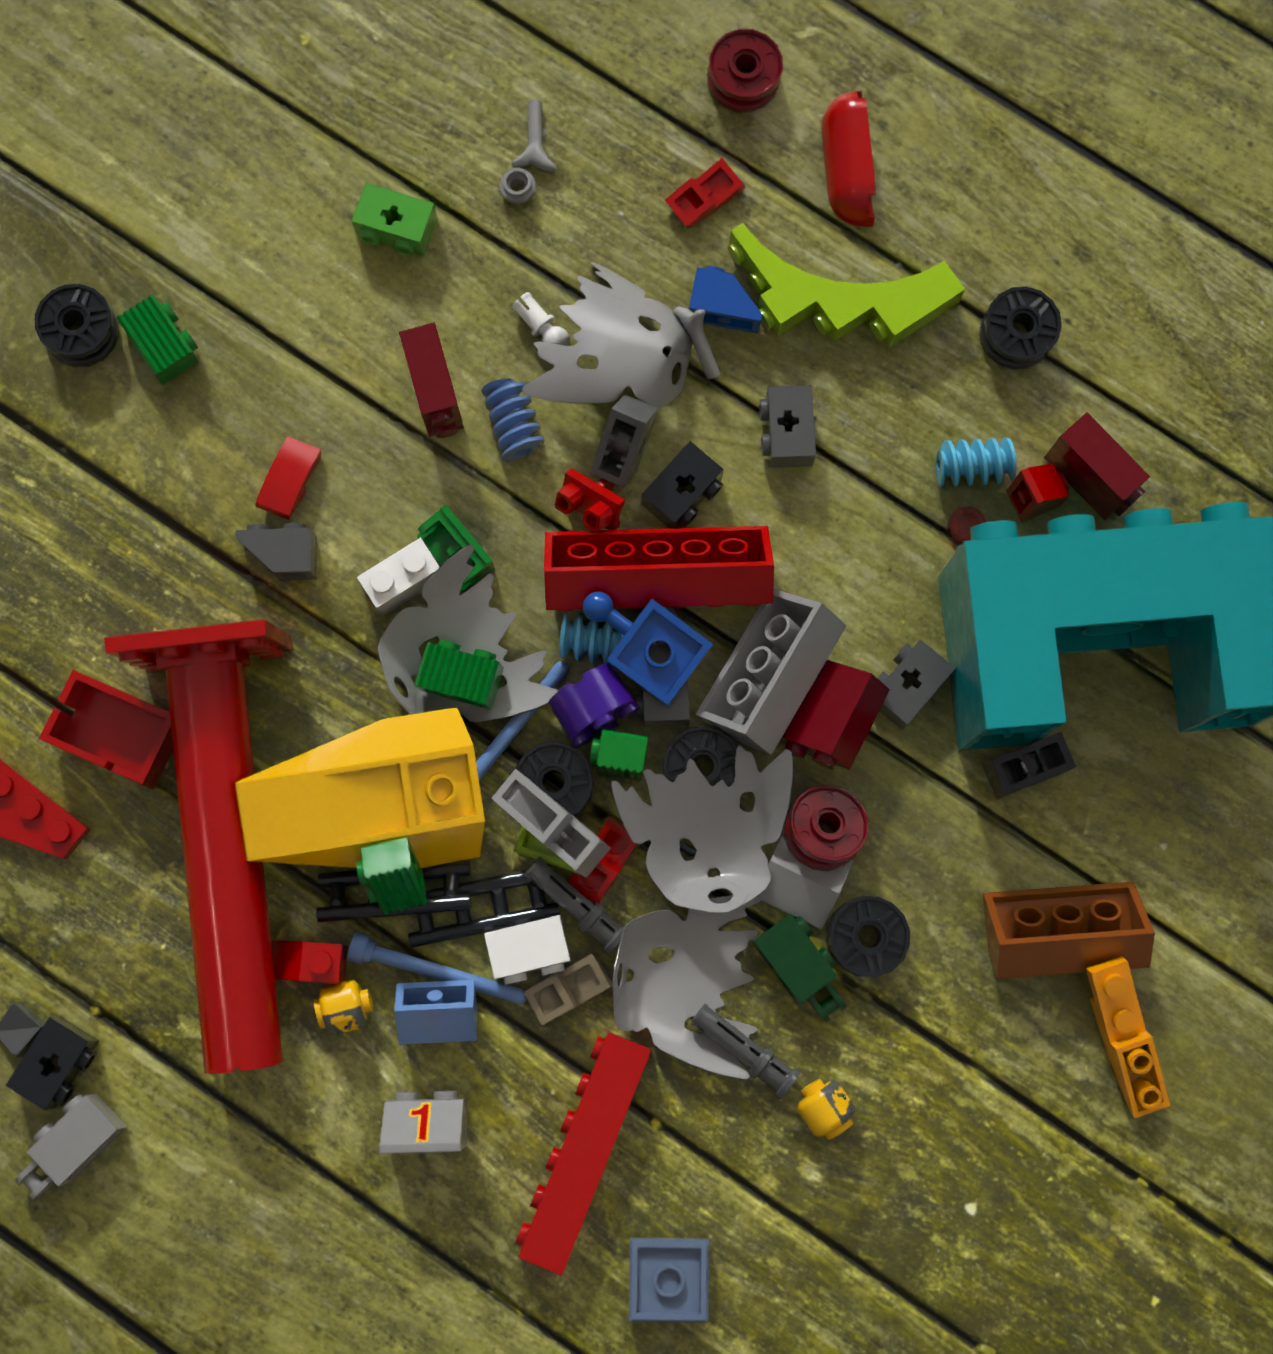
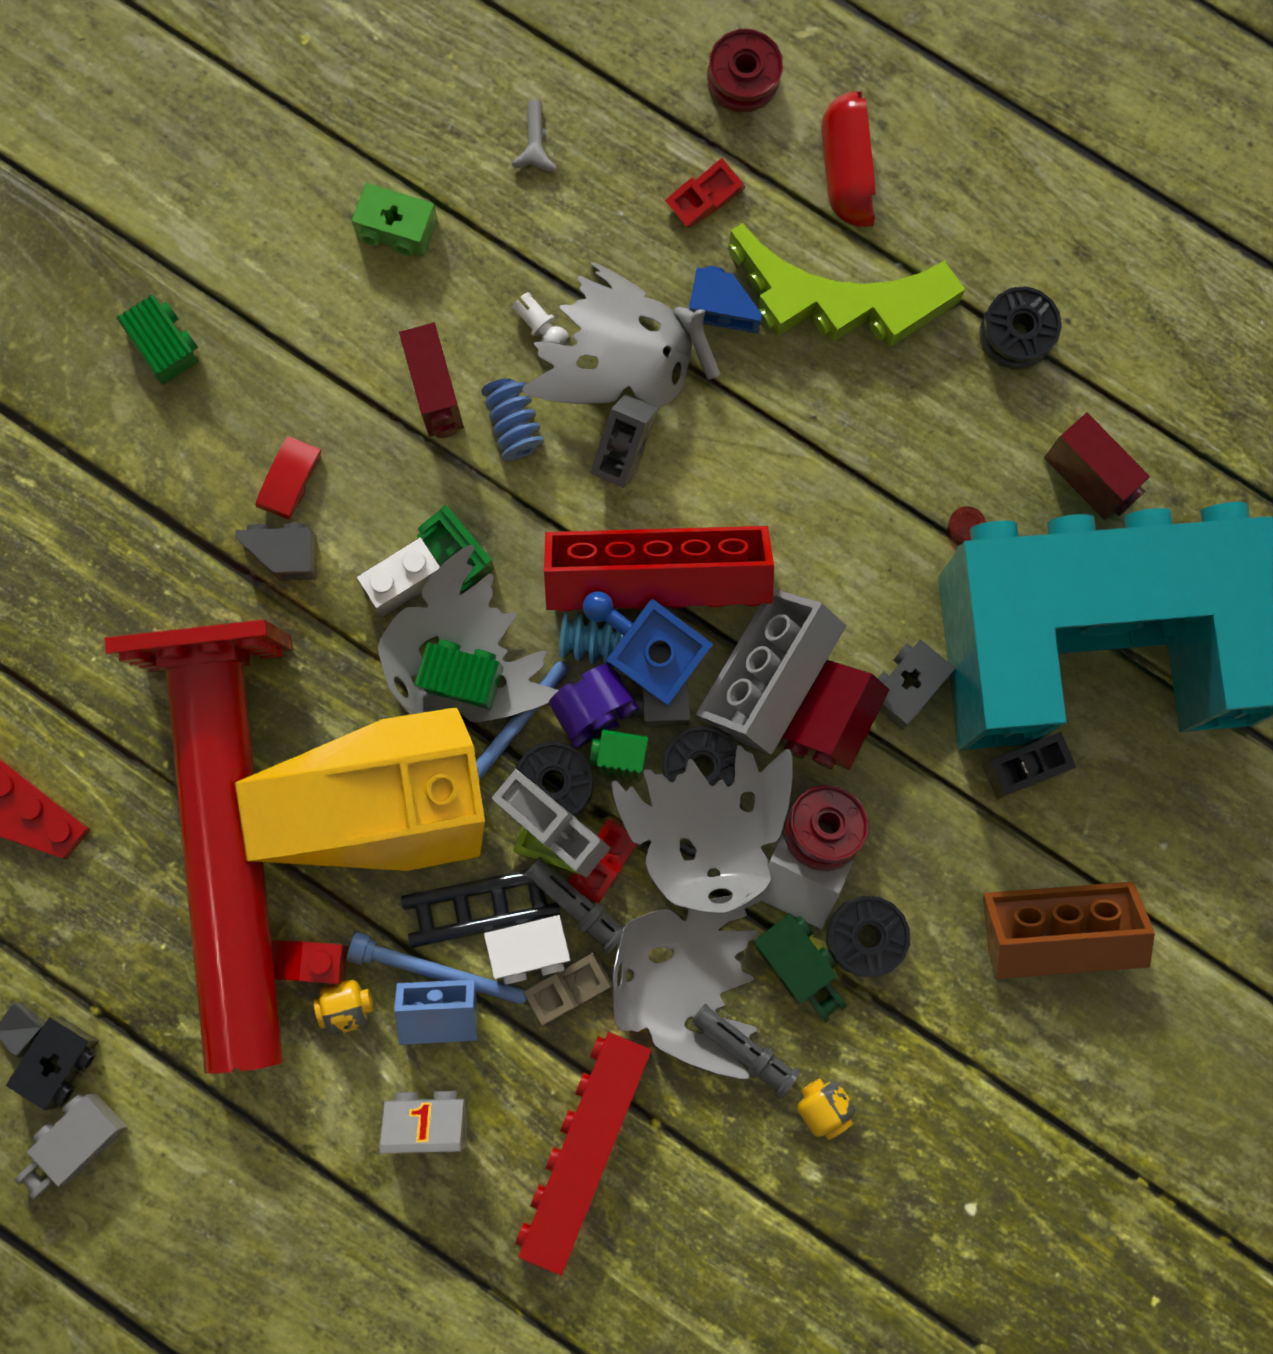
black wheel [35,284,119,367] -> none
red piece [39,670,173,790] -> none
black bar [316,861,472,923] -> none
green brick [356,837,428,915] -> none
light grey plate [500,168,536,204] -> none
red hips [555,468,625,533] -> none
sand blue plate [629,1237,709,1323] -> none
black brick [641,441,724,528] -> none
dark grey brick [759,385,816,468] -> none
medium azure piece [936,437,1017,487] -> none
red slope [1006,463,1069,523] -> none
light orange slope [1086,956,1171,1119] -> none

